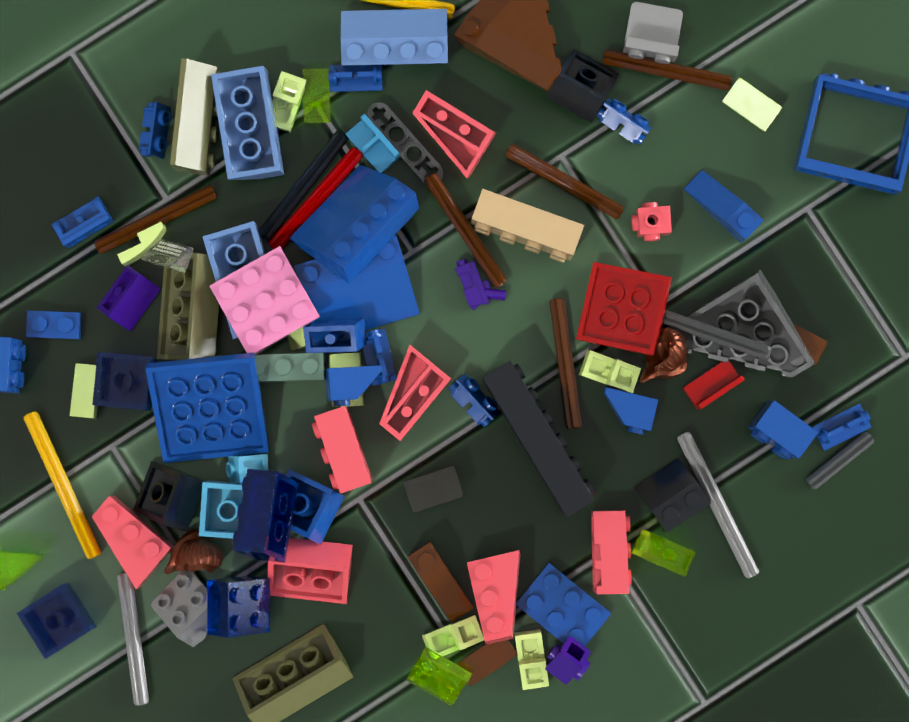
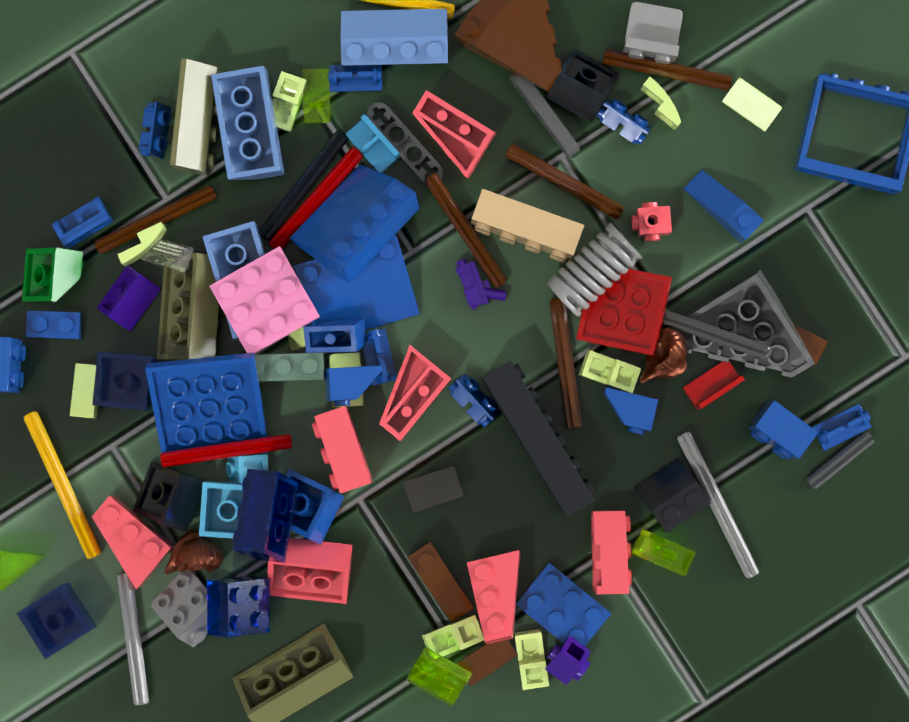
none -> green slope [22,248,83,302]
none -> red axle [160,434,293,467]
none -> dark grey beam [509,73,580,158]
none -> light grey piece [546,222,643,317]
none -> yellowish green slope [641,77,681,130]

